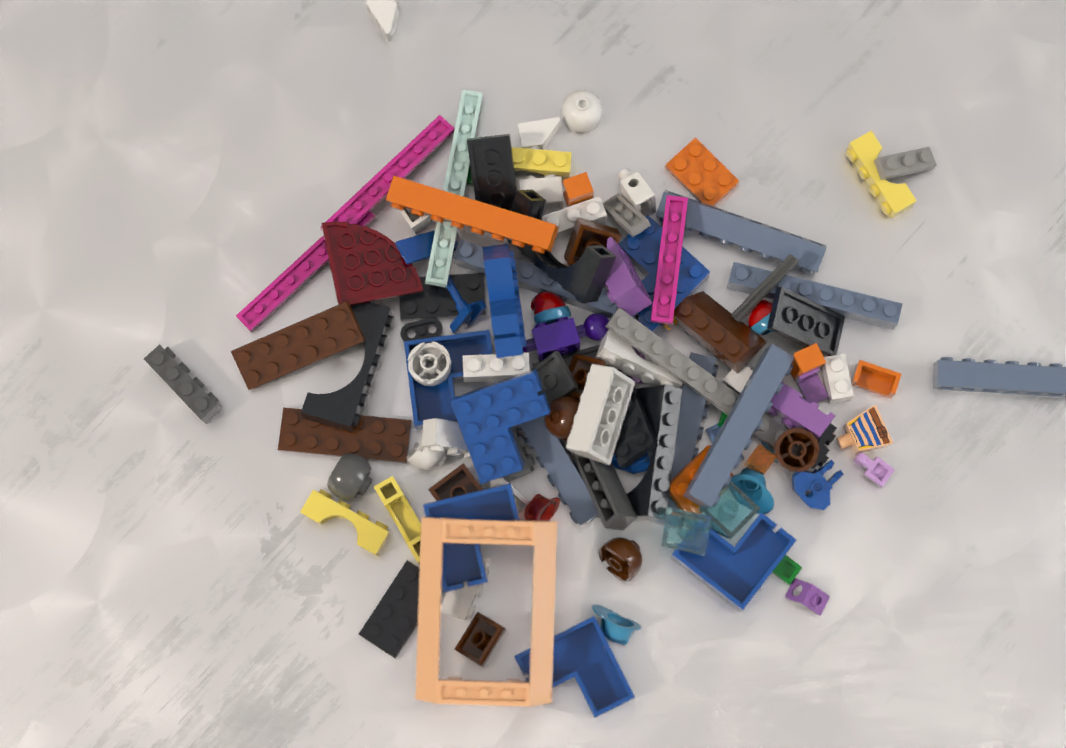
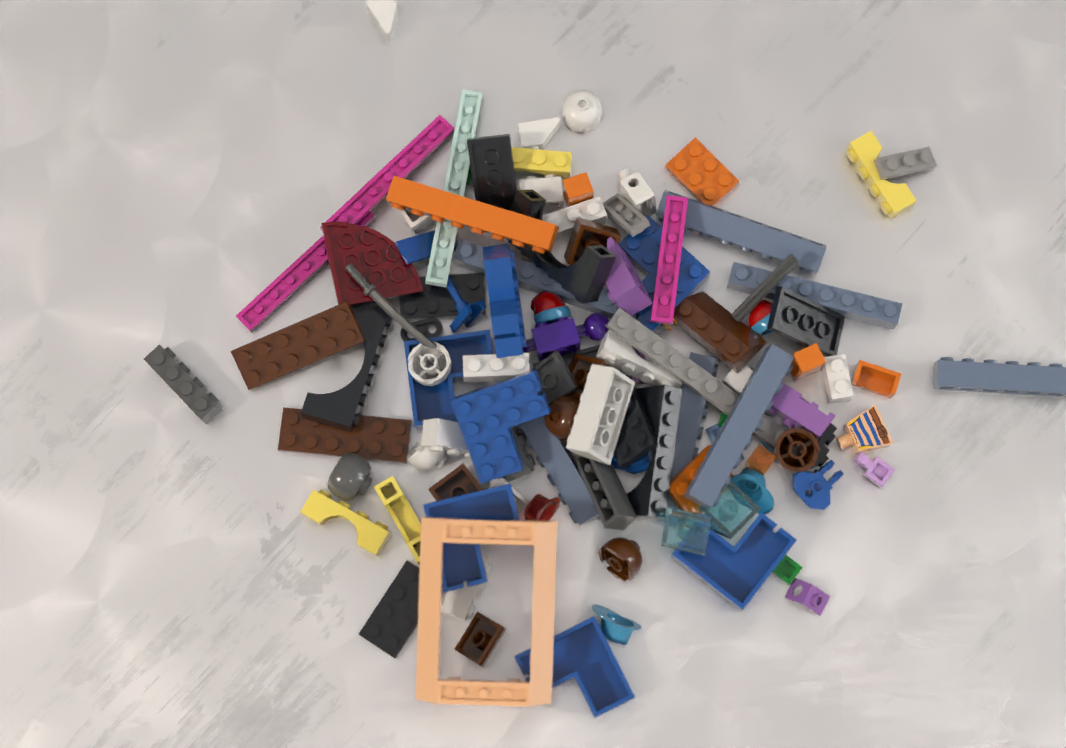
medium lavender bracket [796,367,829,403] -> none
none -> dark grey sword [345,263,437,348]

